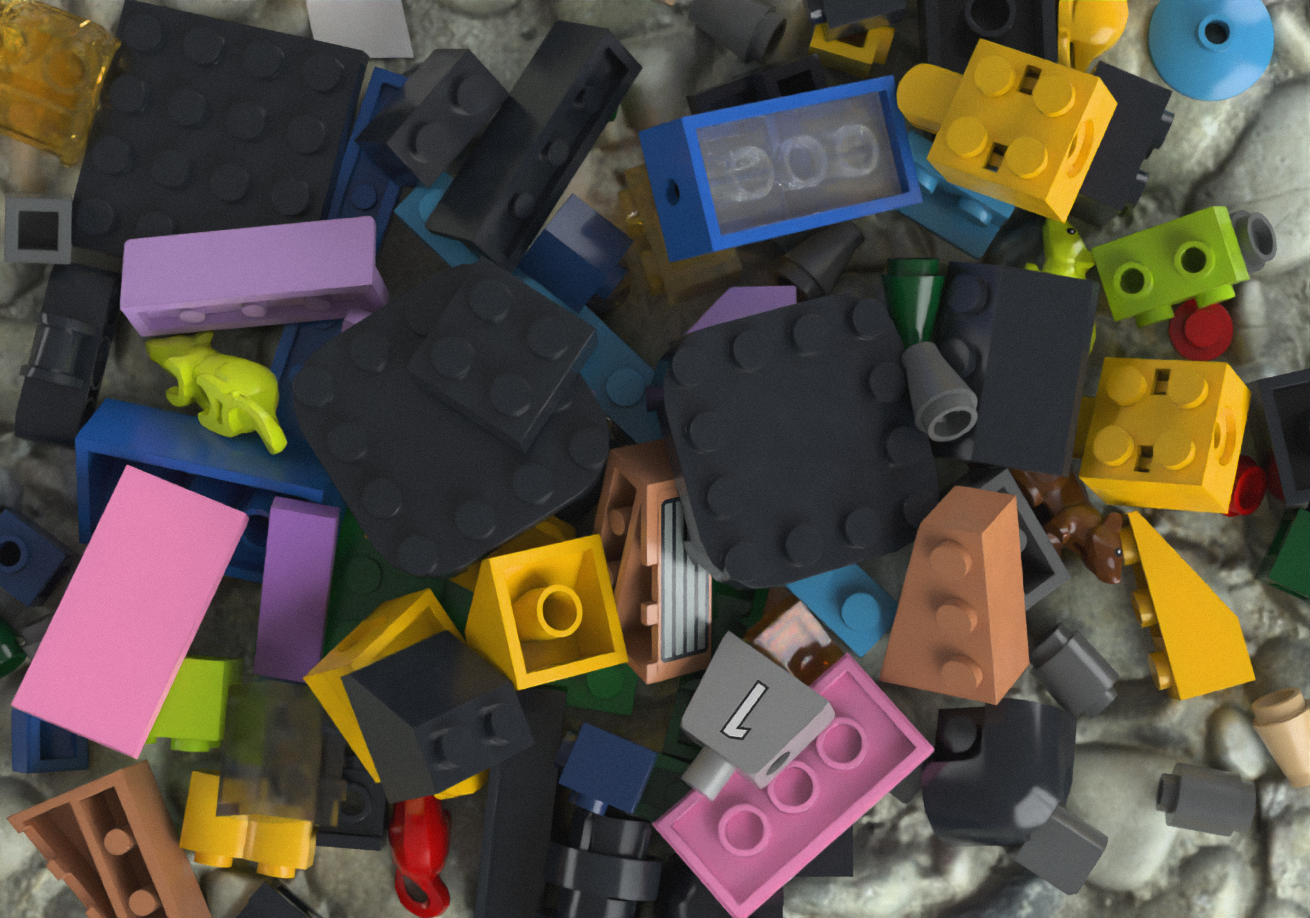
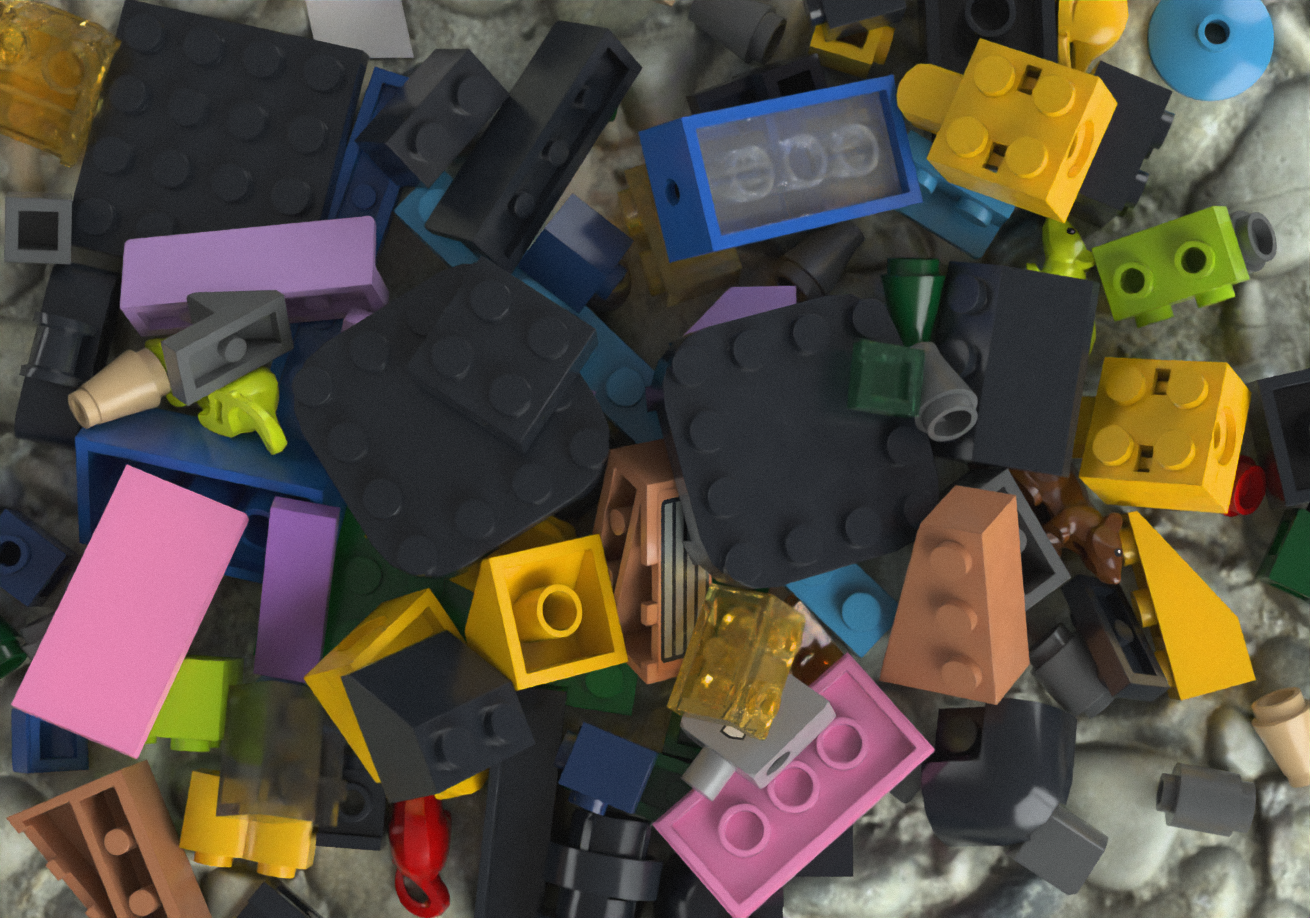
red plate [1168,299,1233,361] -> none
none -> tan cone [68,348,170,429]
none -> dark grey slope [161,290,294,406]
none -> clear yellow bracket [667,583,806,741]
none -> clear green plate [847,340,926,419]
none -> black plate [1060,574,1170,702]

